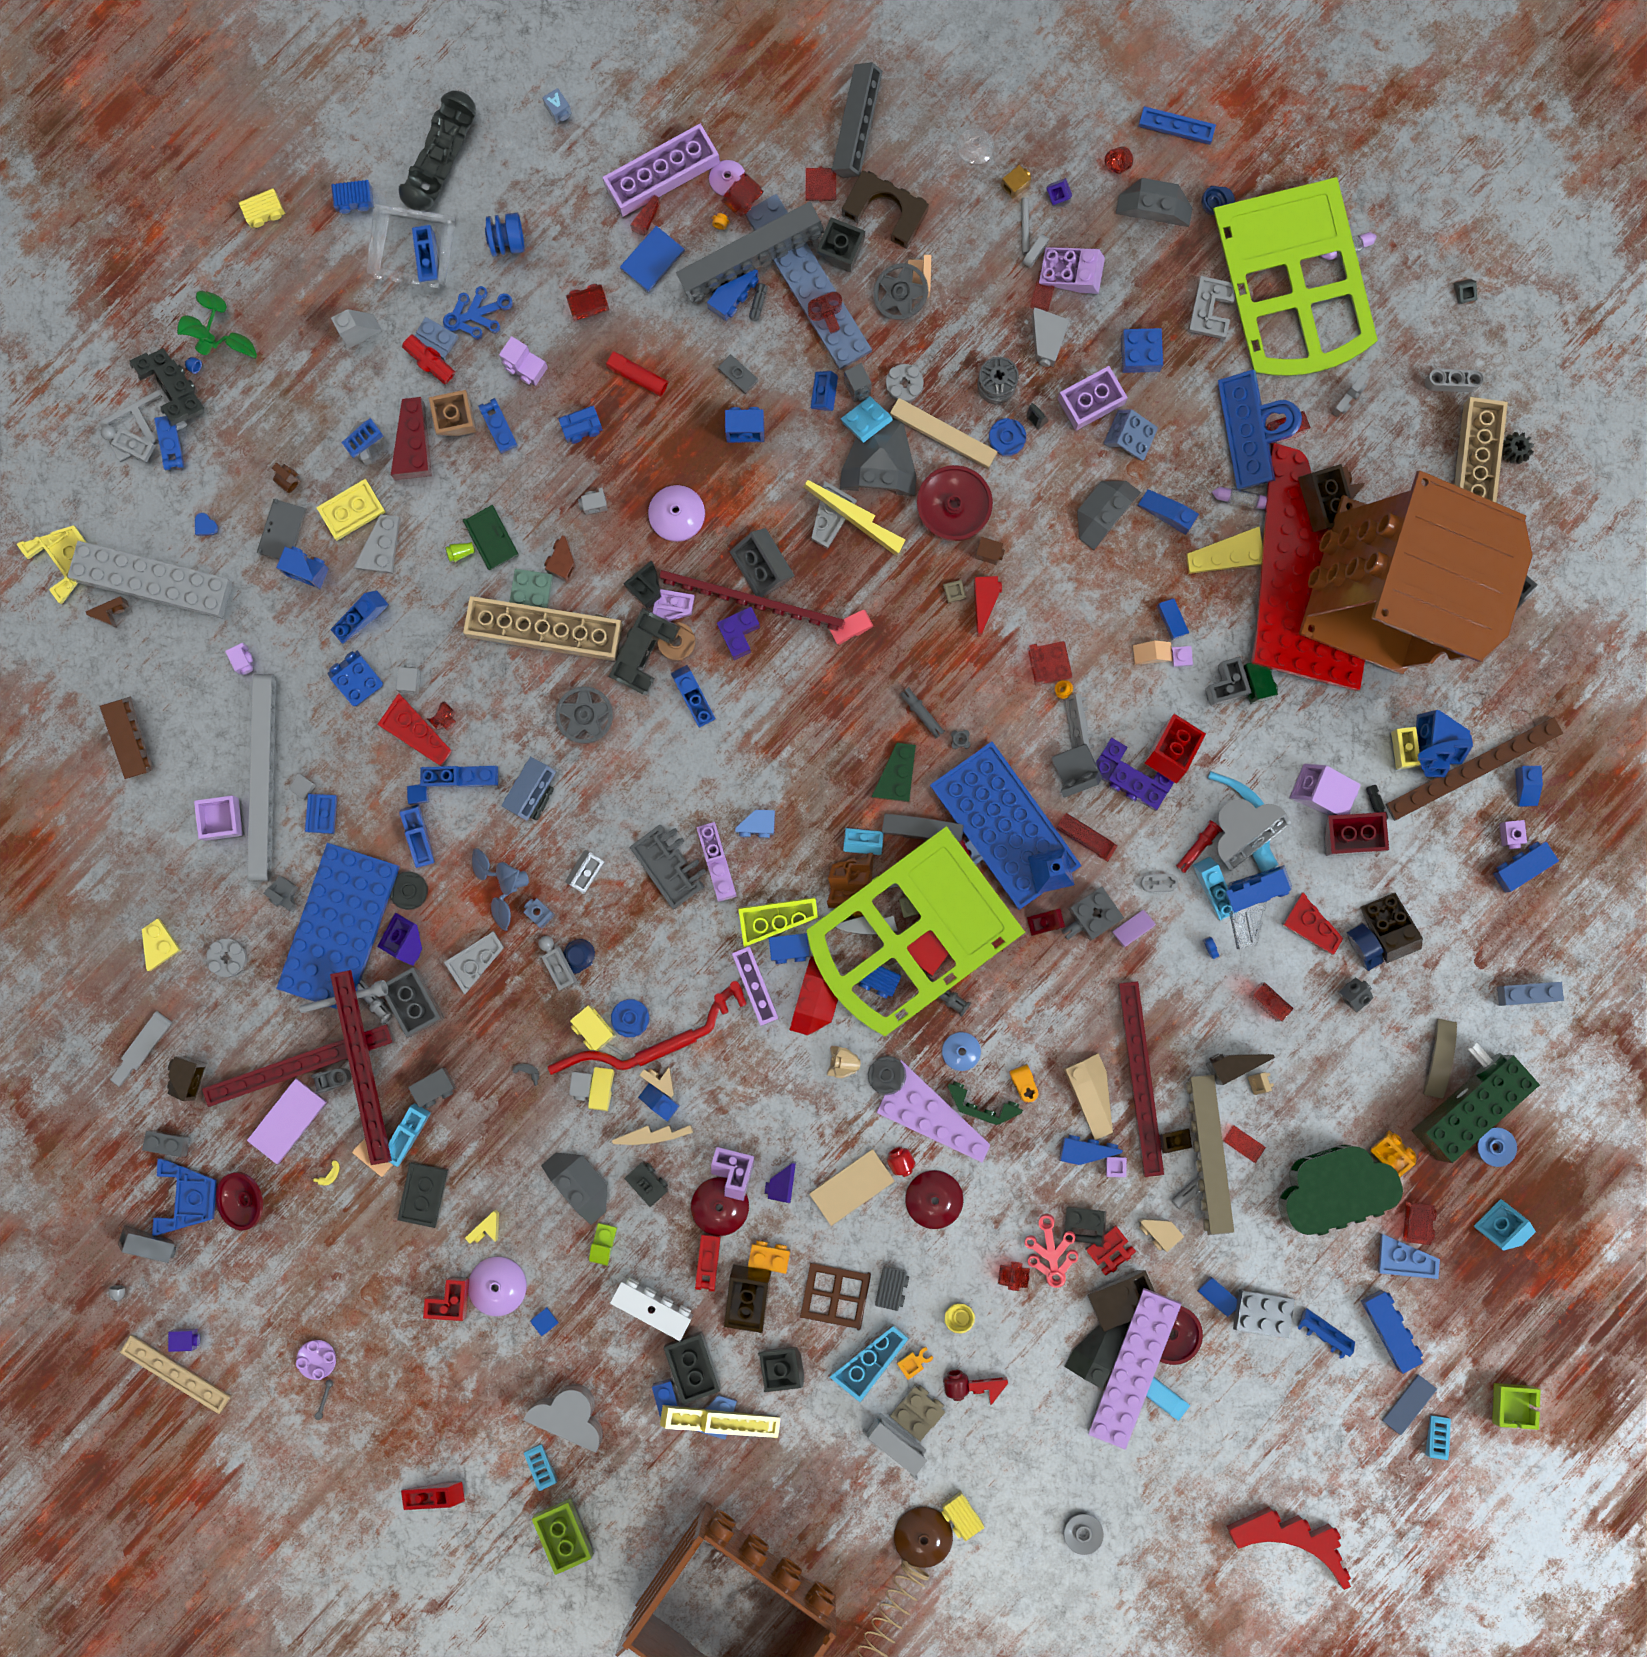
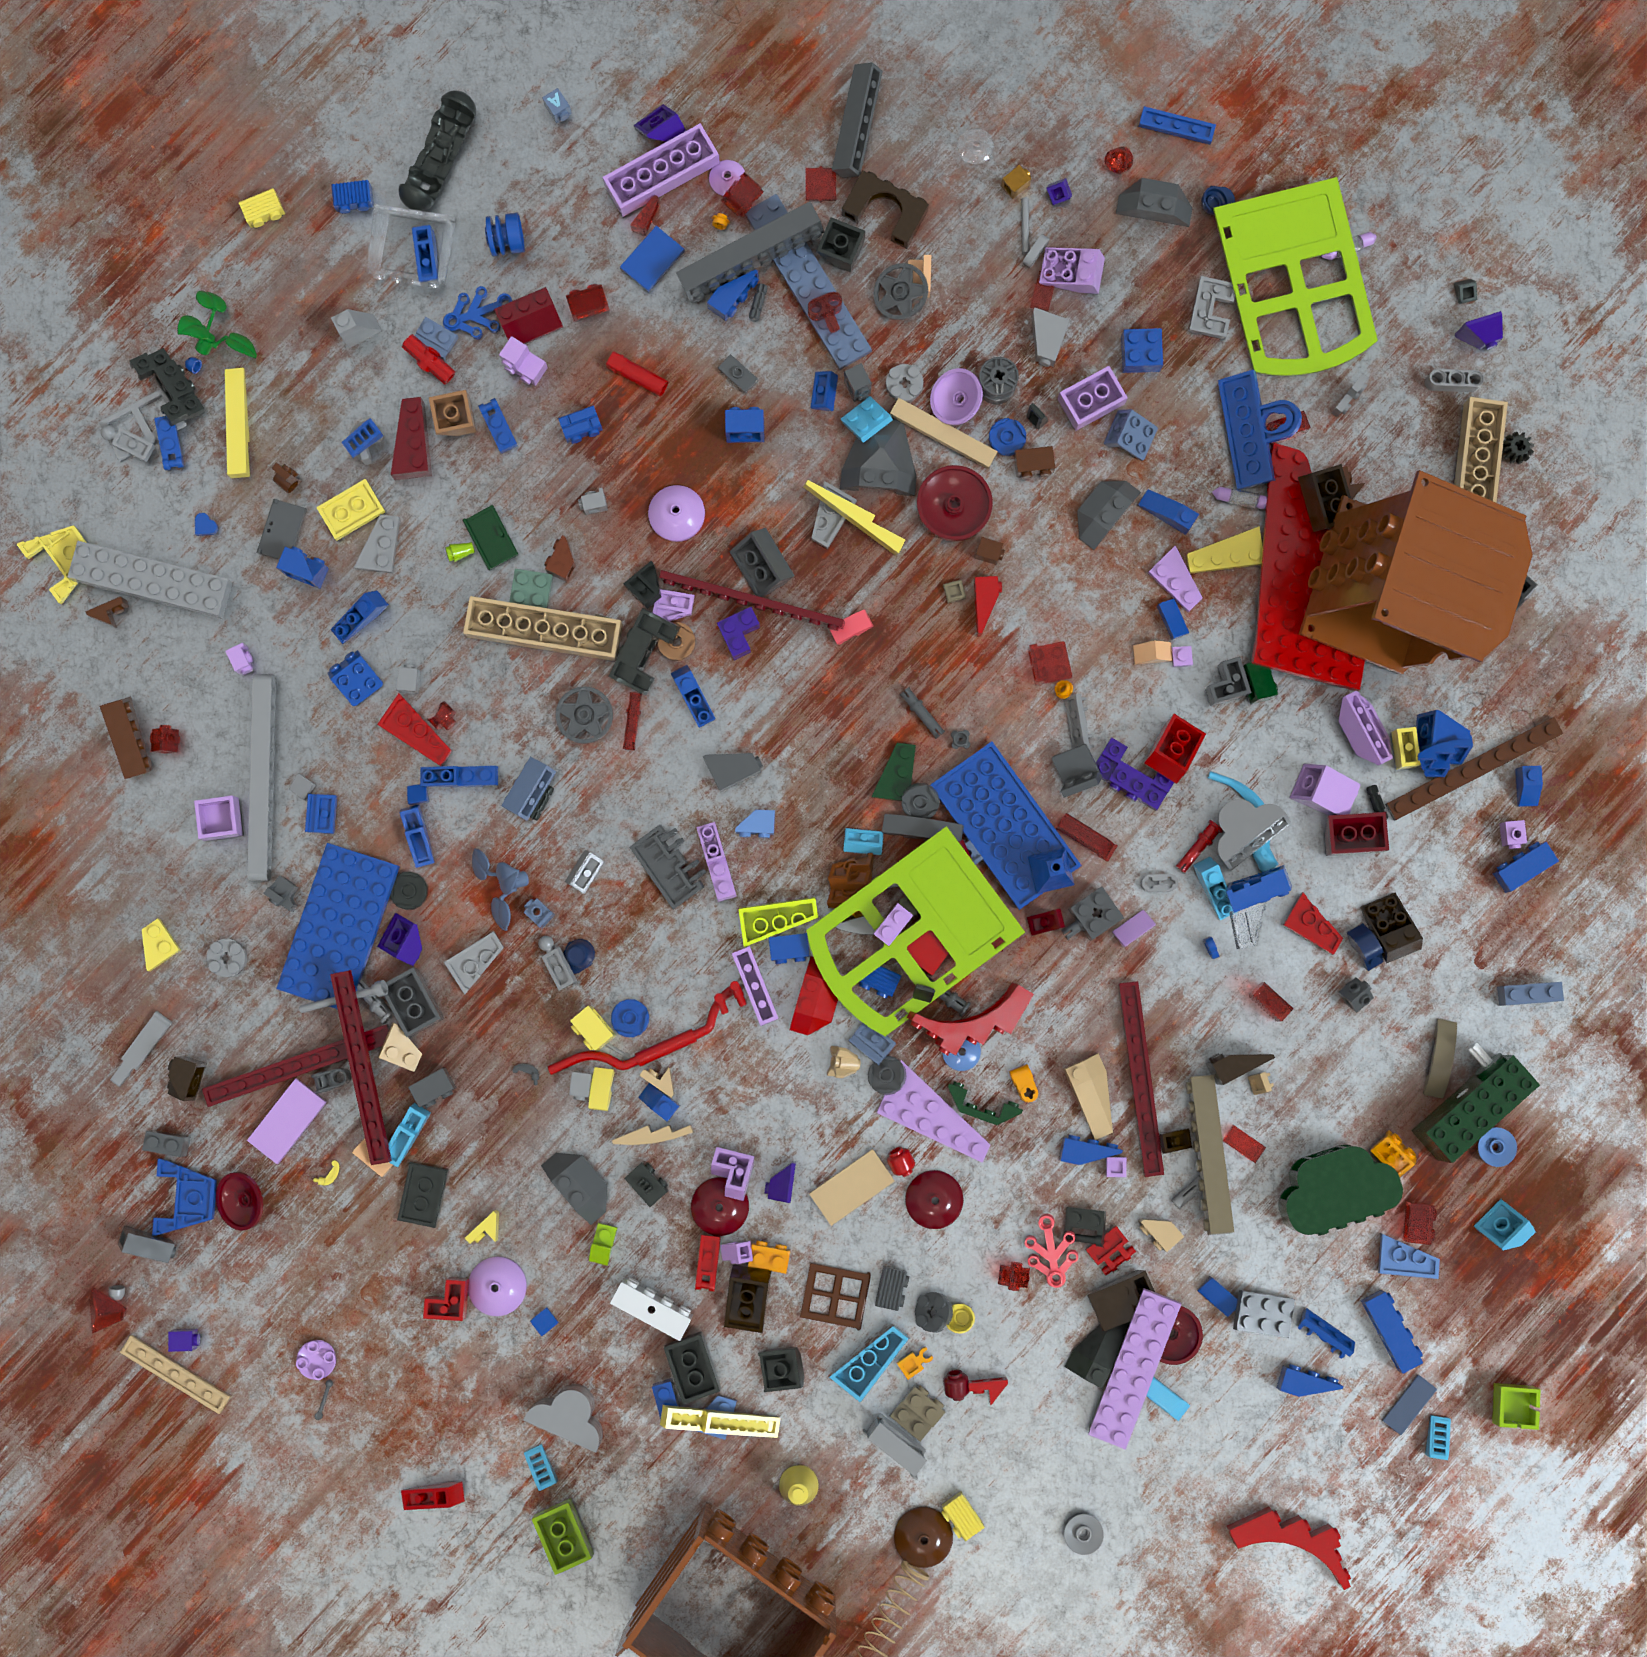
none -> clear red slope [90,1288,127,1334]
none -> clear red brick [150,725,180,754]
none -> light yellow slope [225,368,250,478]
none -> tan wing [377,1022,422,1072]
none -> dark red slope [494,287,564,344]
none -> clear red pin [623,692,642,751]
none -> dark purple slope [633,104,686,142]
none -> dark grey slope [703,753,763,793]
none -> lavender brick [720,1241,753,1264]
none -> light yellow cone [779,1465,818,1506]
none -> sand blue plate [848,1023,896,1066]
none -> lavender brick [873,903,913,946]
none -> dark grey tile [901,783,940,819]
none -> arch [906,982,1034,1056]
none -> pearl dark grey slope [913,984,935,1003]
none -> dark grey plate [915,1292,953,1333]
none -> lavender dish [930,368,983,425]
none -> reddish brown brick [1013,446,1056,479]
none -> lavender wing [1148,546,1202,612]
none -> blue slope [1276,1364,1344,1397]
none -> lavender wedge [1339,691,1393,765]
none -> dark purple slope [1455,311,1503,350]

